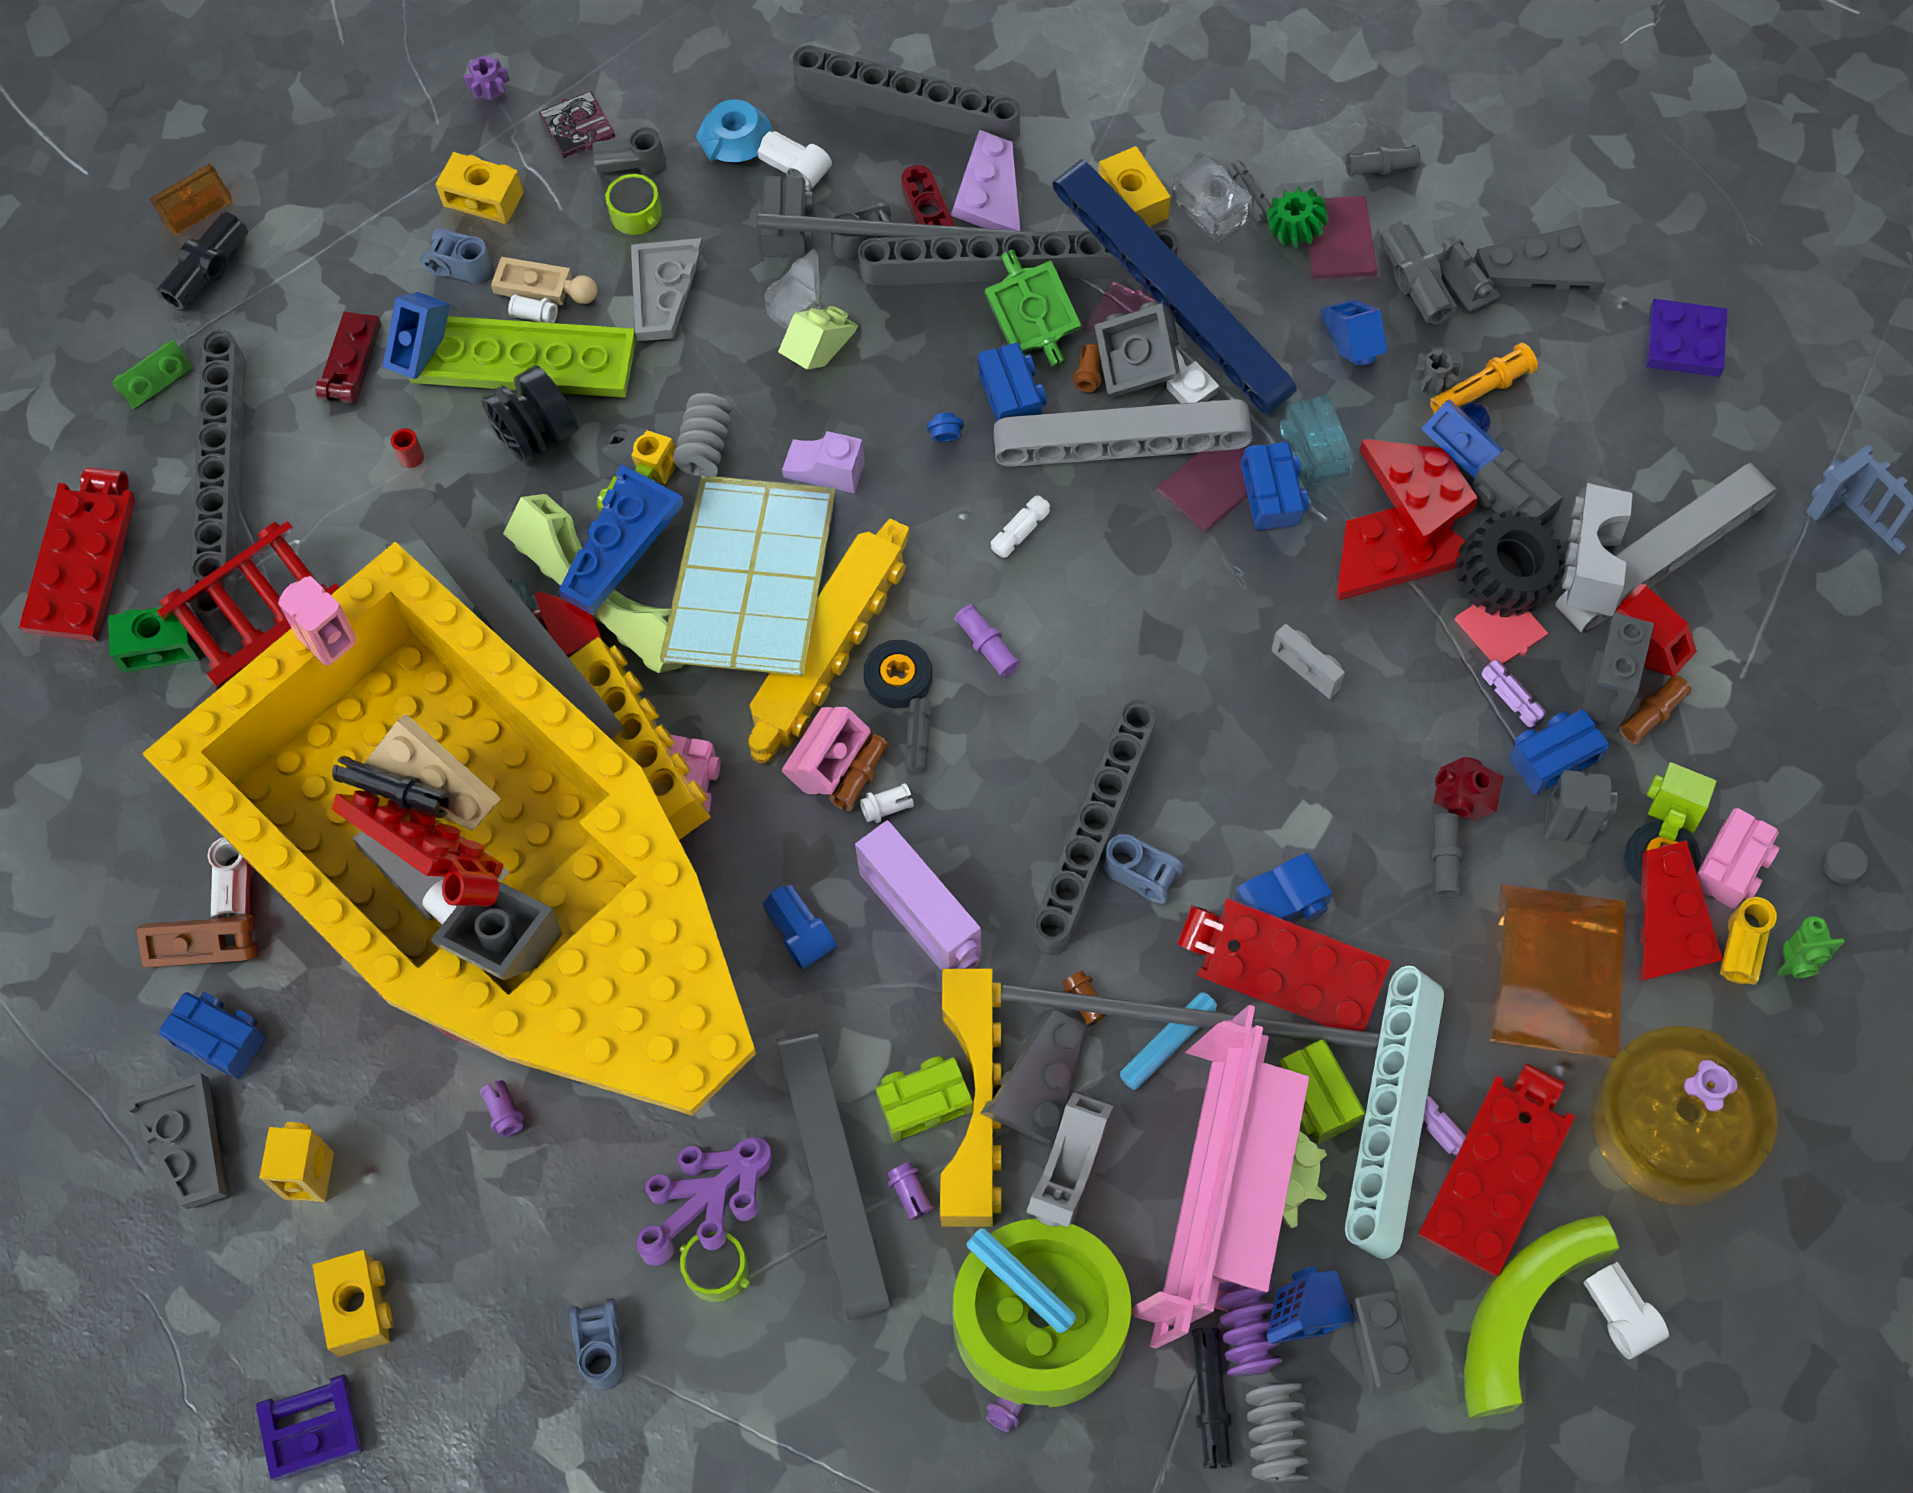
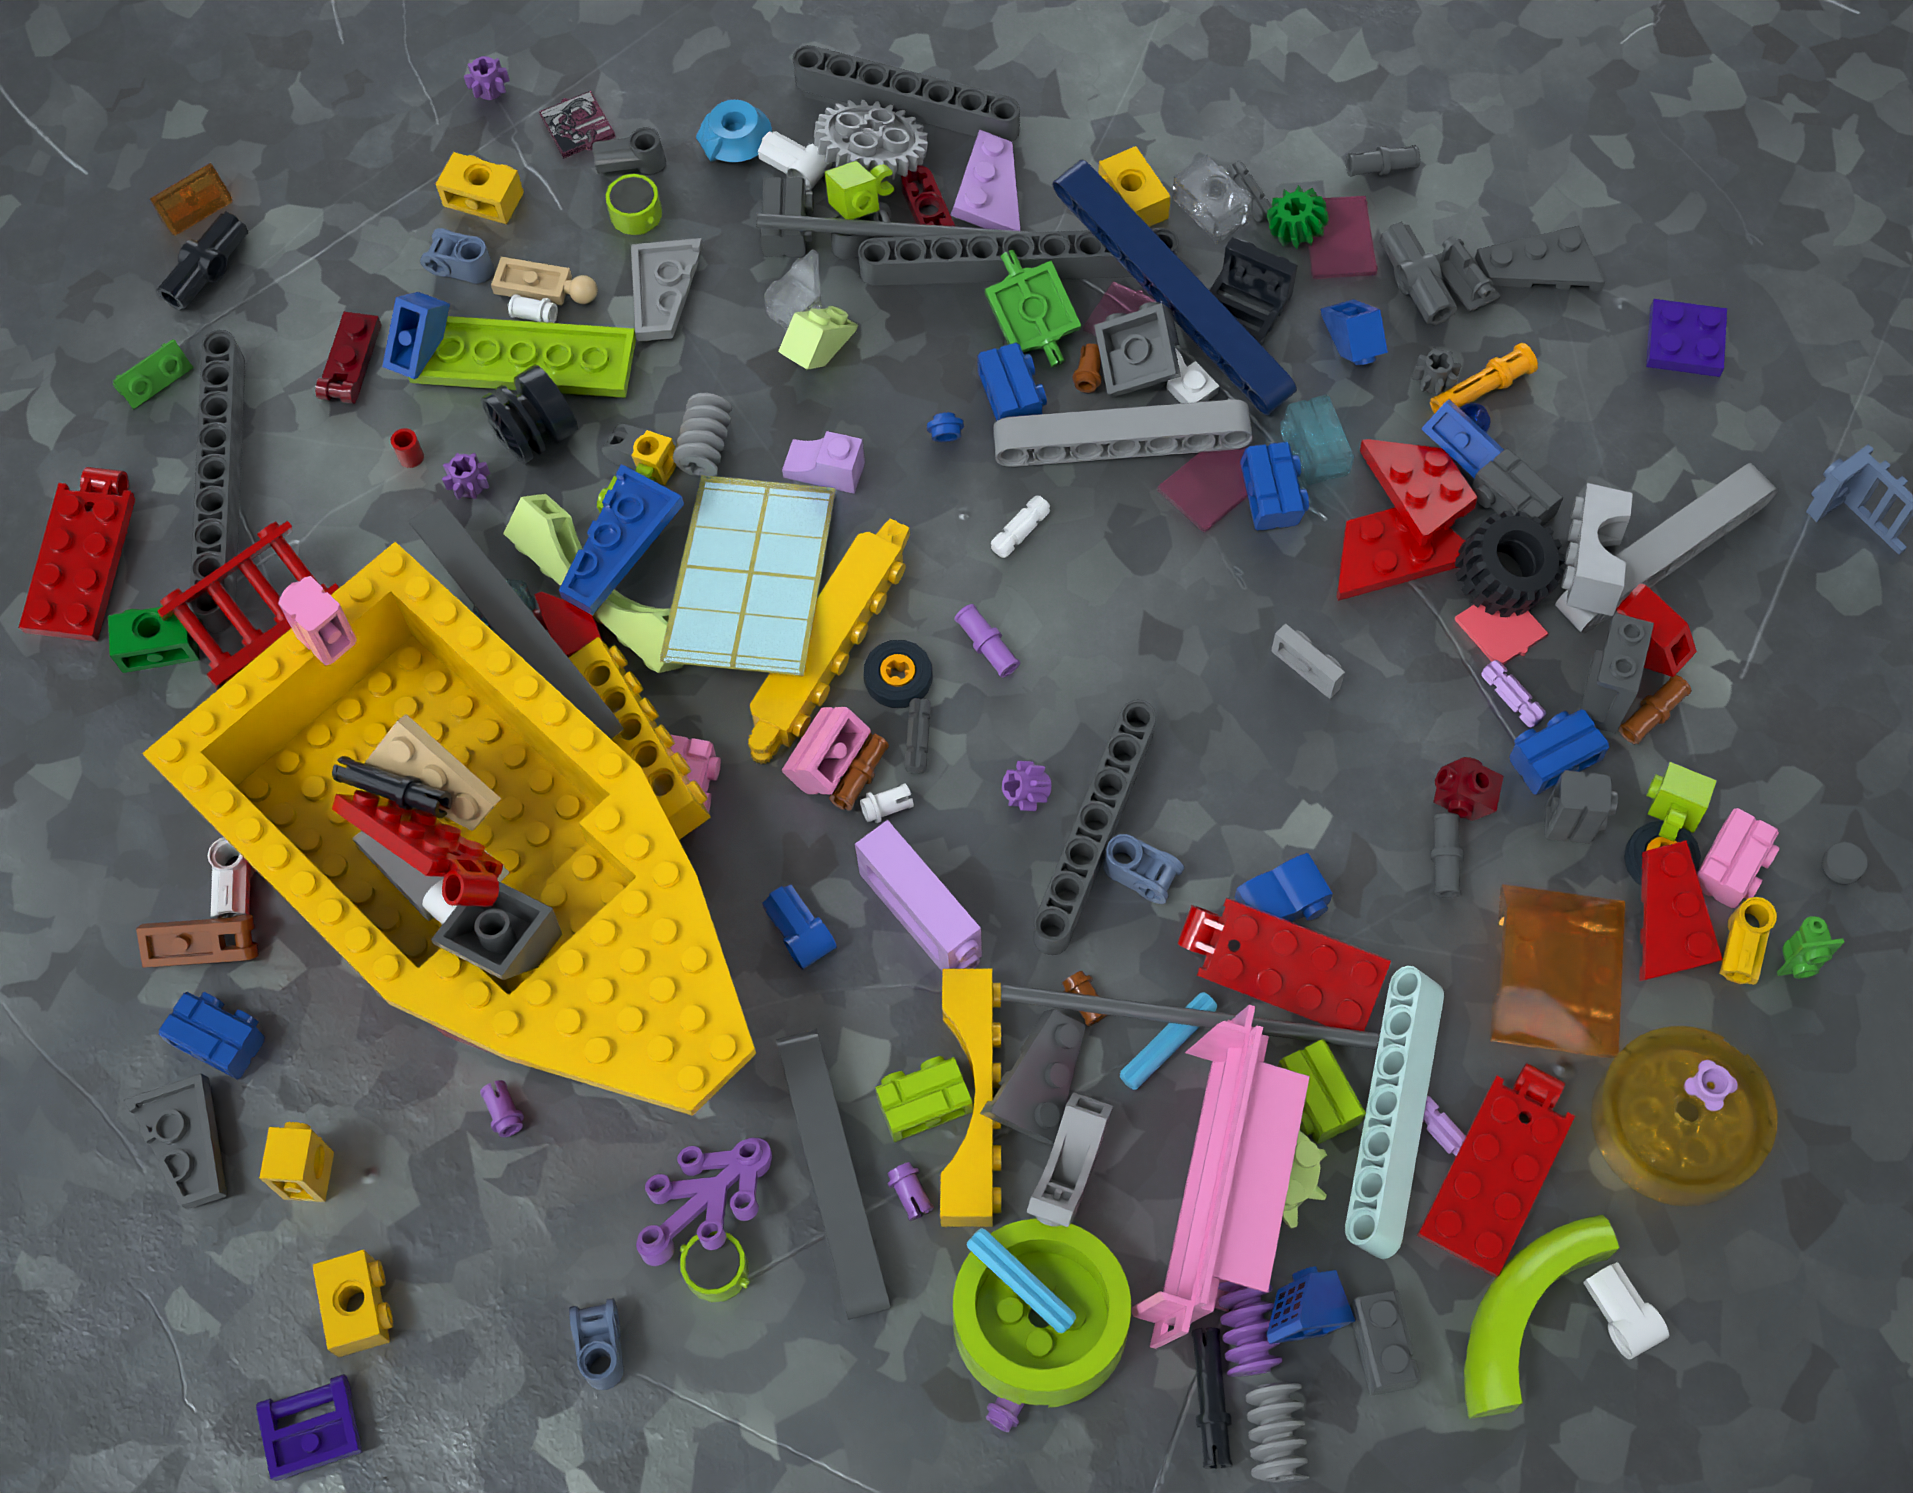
none -> medium lavender gear [442,452,490,500]
none -> light grey gear [814,100,928,180]
none -> lime brick [825,161,894,220]
none -> medium lavender gear [1002,761,1051,811]
none -> black plate [1209,237,1298,346]

